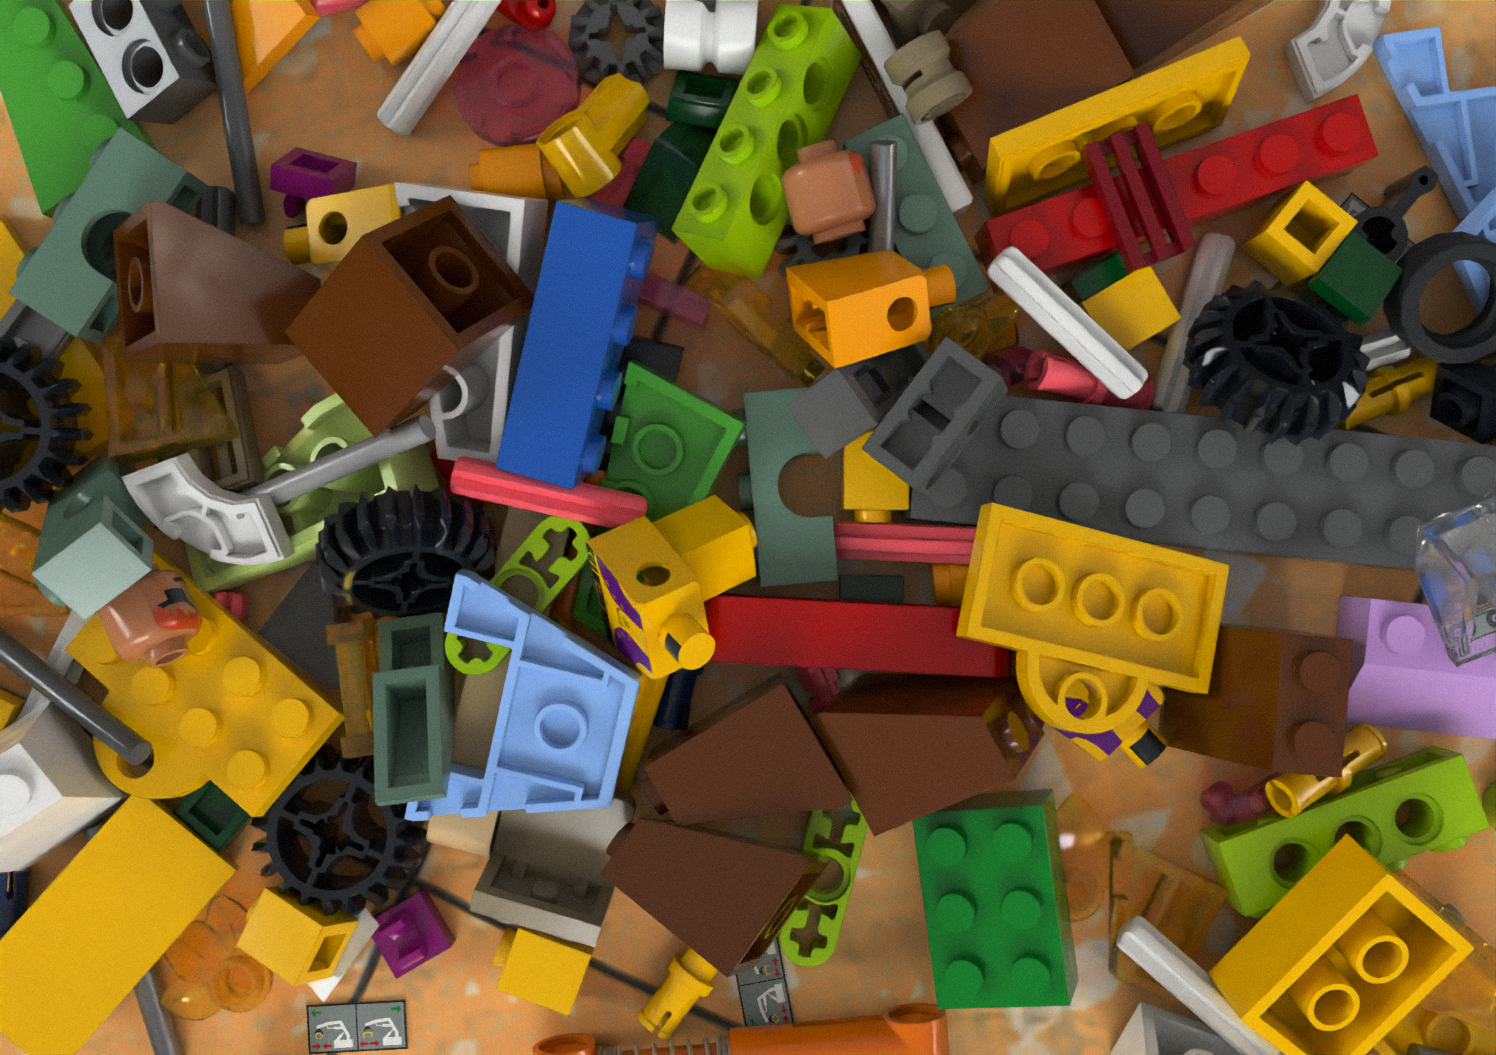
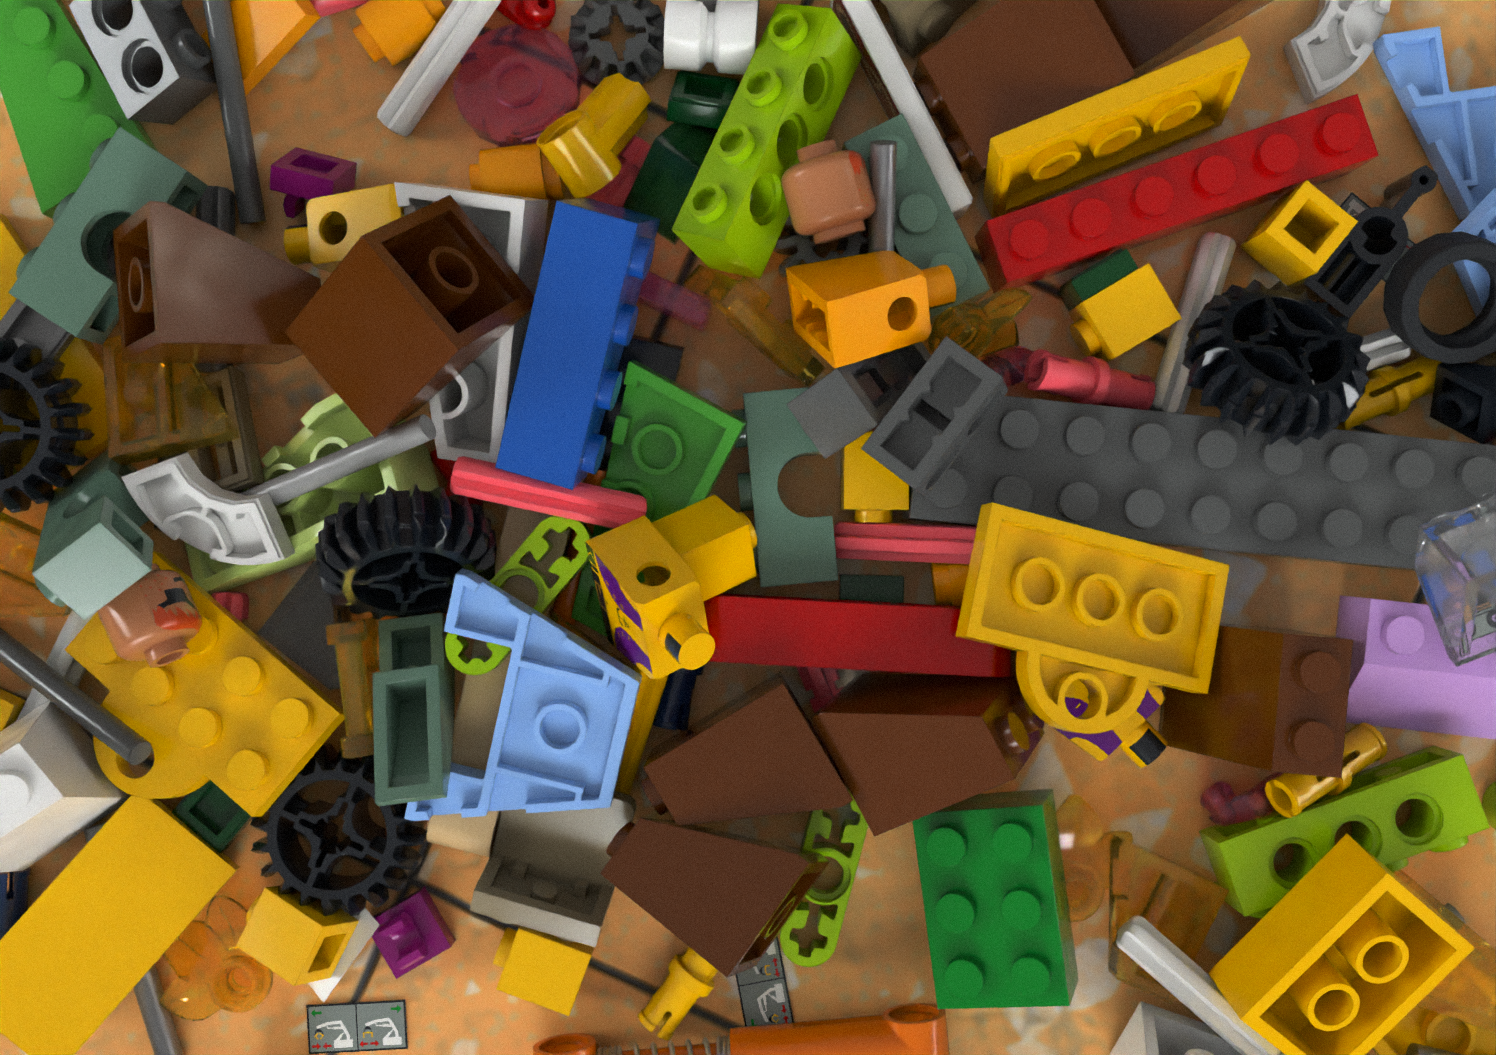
dark tan wheel [884,30,973,125] -> none
white axle [987,246,1148,400] -> none
dark red tile [1080,121,1197,275] -> none
dark green tile [1307,230,1404,326] -> none

